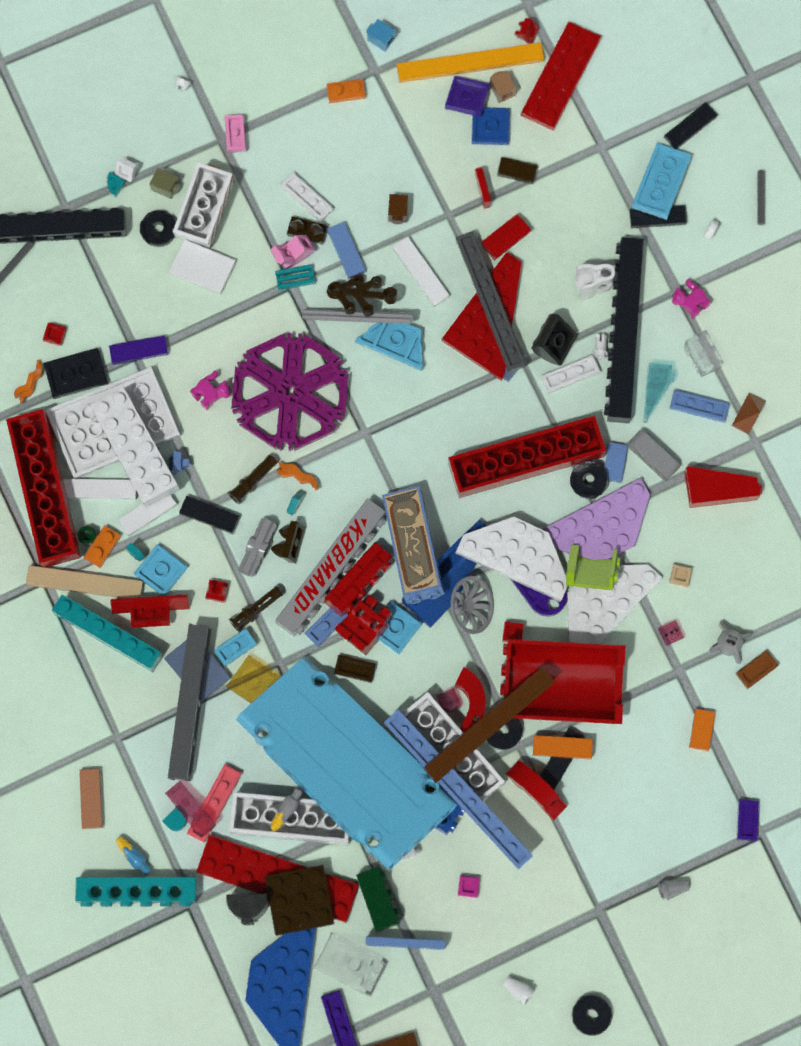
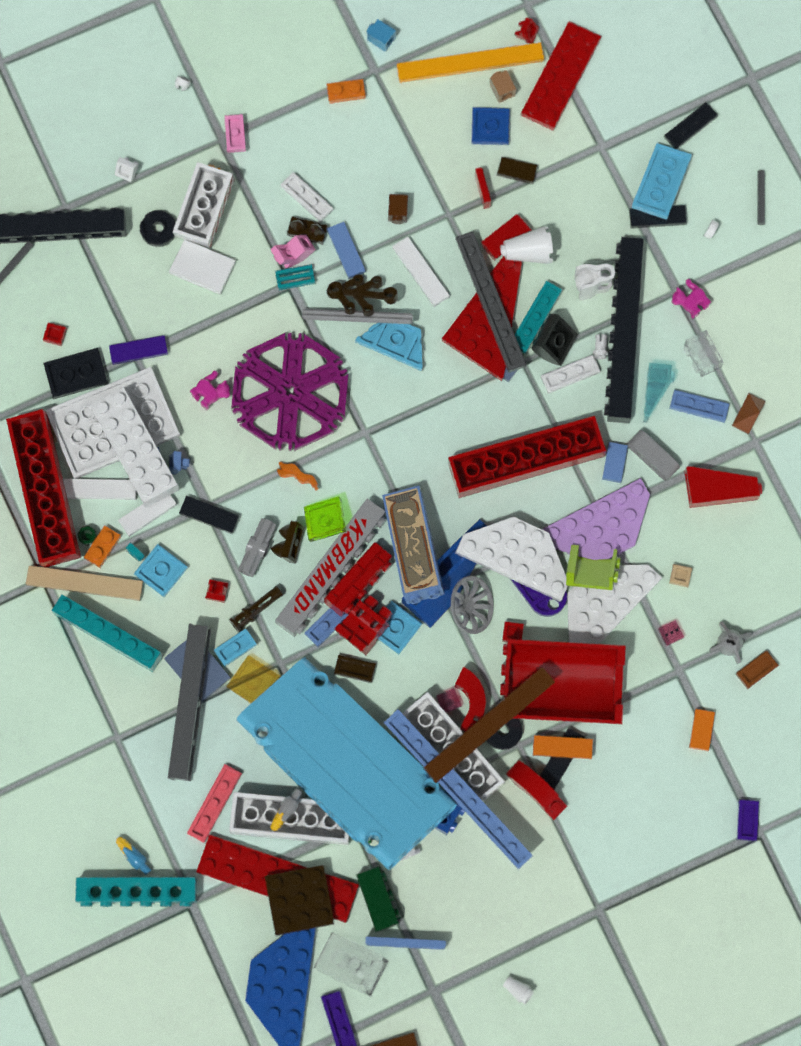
orange hair [14,360,43,404] -> none
nougat tile [79,769,102,829] -> none
teal tile [107,172,126,198] -> none
red bracket [110,594,189,628] -> none
olive brick [149,168,180,199] -> none
teal tile [162,808,186,832] -> none
clear pink tile [165,781,216,838] -> none
pearl dark grey brick [226,894,269,925] -> none
dark brown pin [227,454,278,505] -> none
teal tile [287,490,305,516] -> none
dark purple tile [445,76,490,117] -> none
dark pink tile [458,875,480,898] -> none
black tile [570,461,609,499] -> none
black tile [572,995,612,1036] -> none
light grey cone [658,879,689,900] -> none
none -> clear neon green tile [304,496,346,542]
none -> white cone [500,226,553,264]
none -> teal plate [515,281,562,354]

